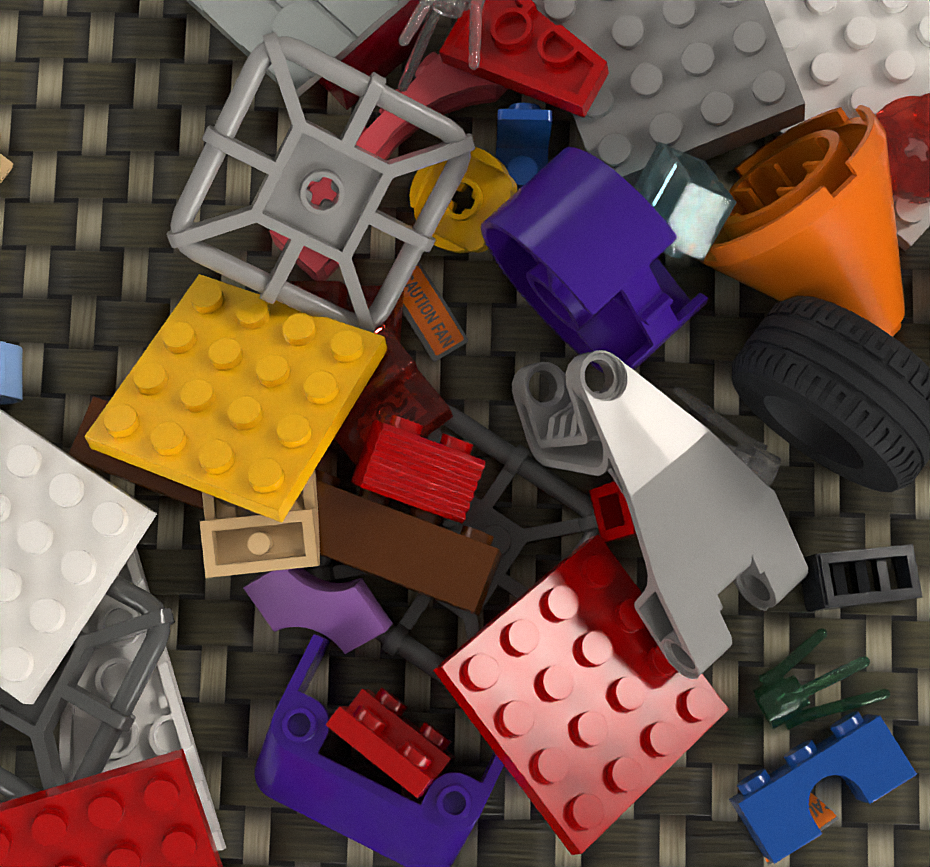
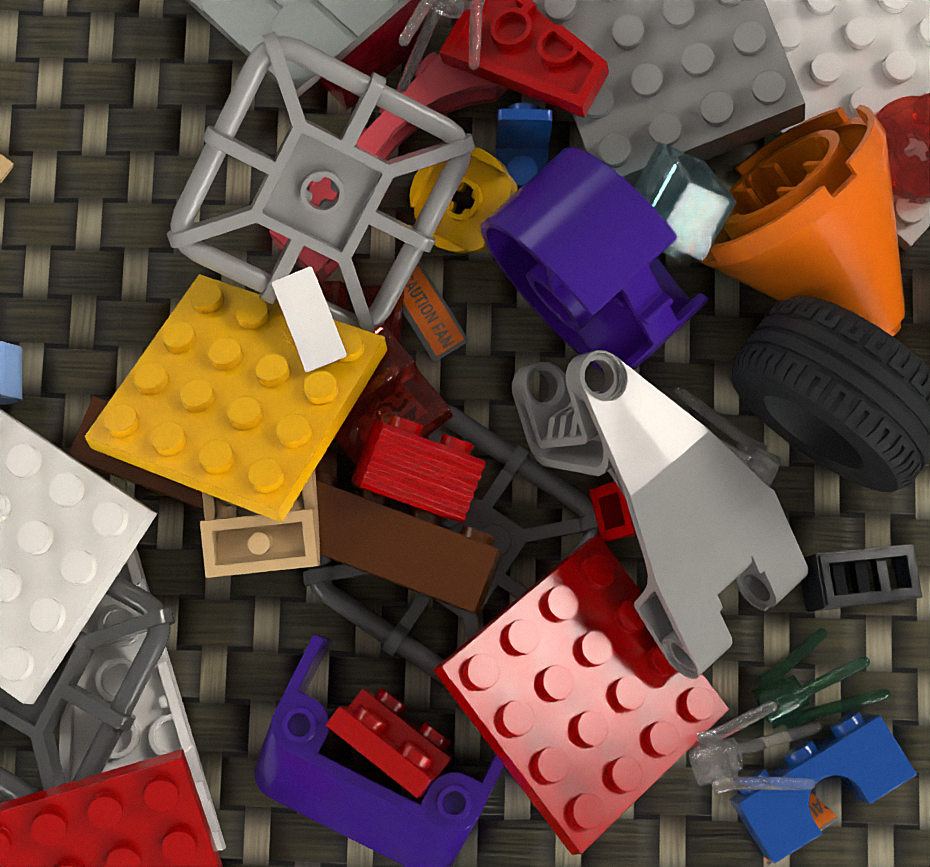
medium lavender tile [243,568,393,654] -> none
none -> white sticker [272,267,347,372]
none -> clear plant [688,701,822,794]

